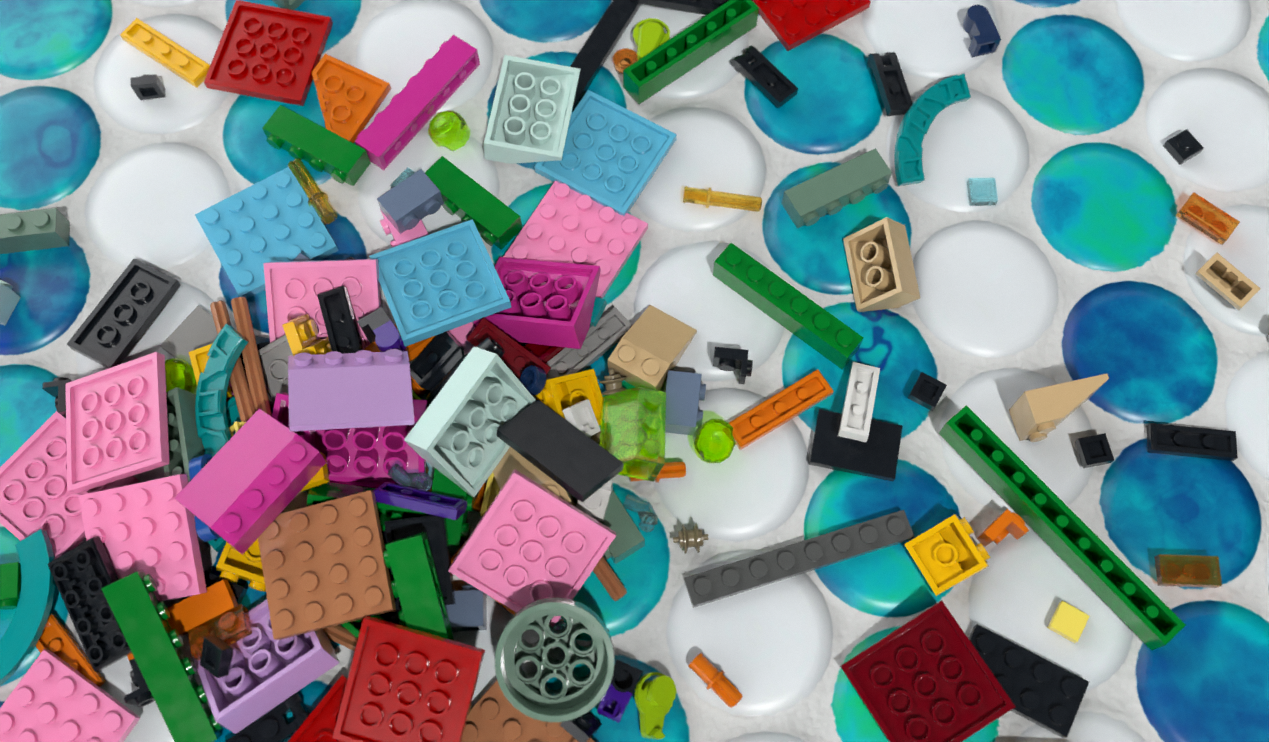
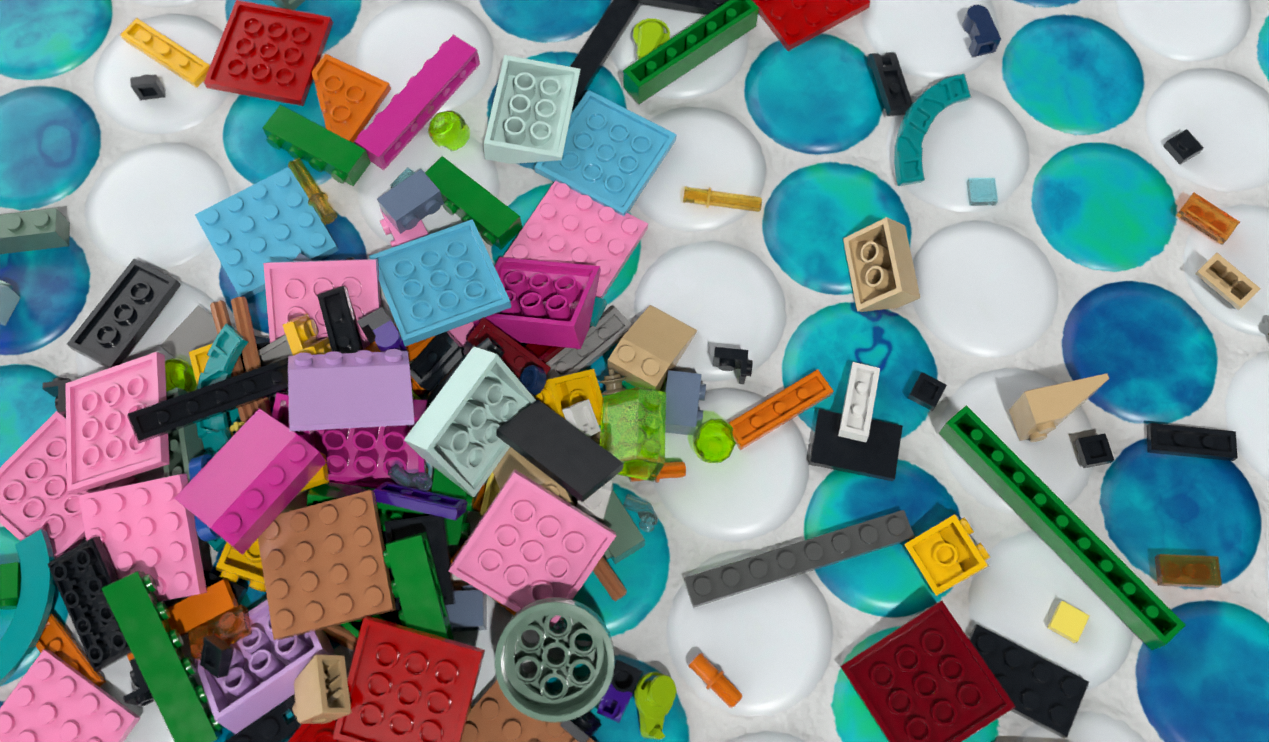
clear orange tile [613,48,638,74] -> none
dark tan wheel [673,523,708,554] -> none
green brick [713,243,864,370] -> none
black plate [731,46,798,108] -> none
sand green brick [782,148,892,229] -> none
orange bracket [976,509,1029,547] -> none
none -> black plate [127,358,288,444]
none -> tan torso [292,655,351,723]

